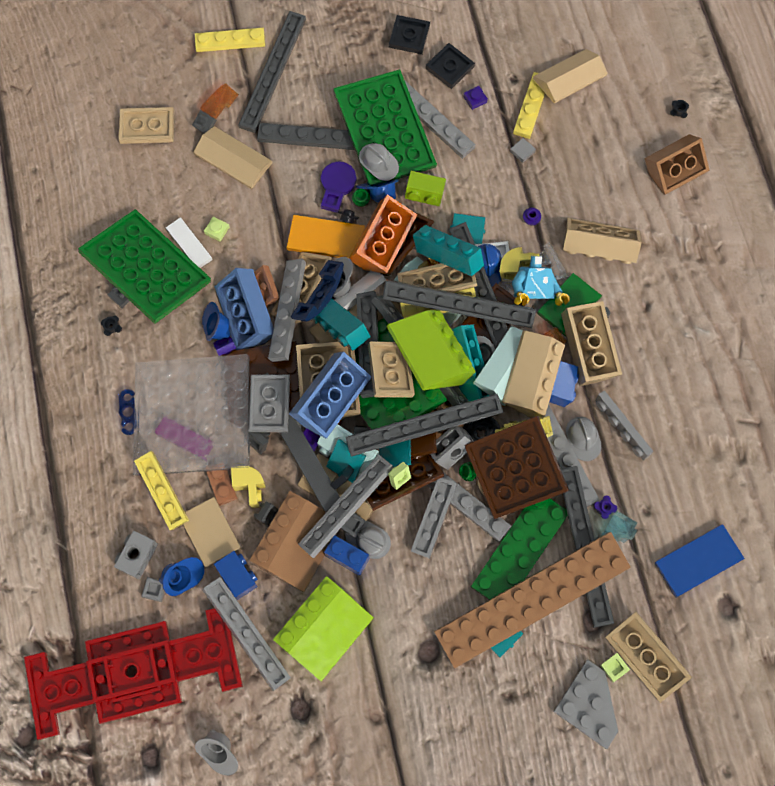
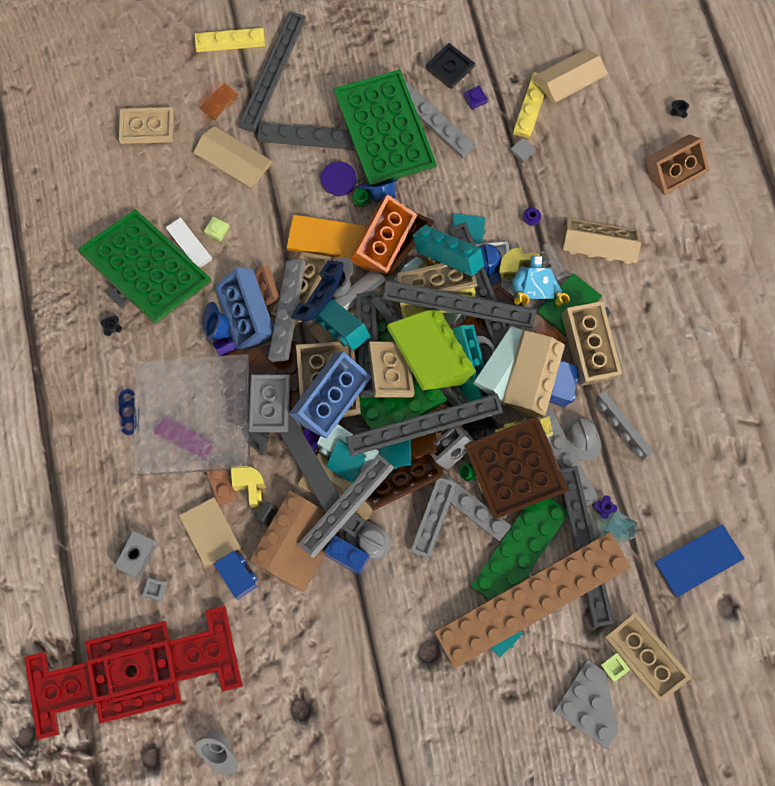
light yellow plate [134,451,189,530] -> none
blue piece [159,557,205,596] -> none
dark grey tile [192,110,217,133] -> none
light grey plate [202,577,291,691] -> none
lime slope [273,576,374,682] -> none
dark purple plate [321,190,344,213] -> none
black tile [330,465,354,490] -> none
black plate [338,209,359,224] -> none
light grey piece [359,143,399,181] -> none
yellowish green plate [388,462,411,490] -> none
black plate [389,15,430,55] -> none
lime brick [405,171,446,207] -> none

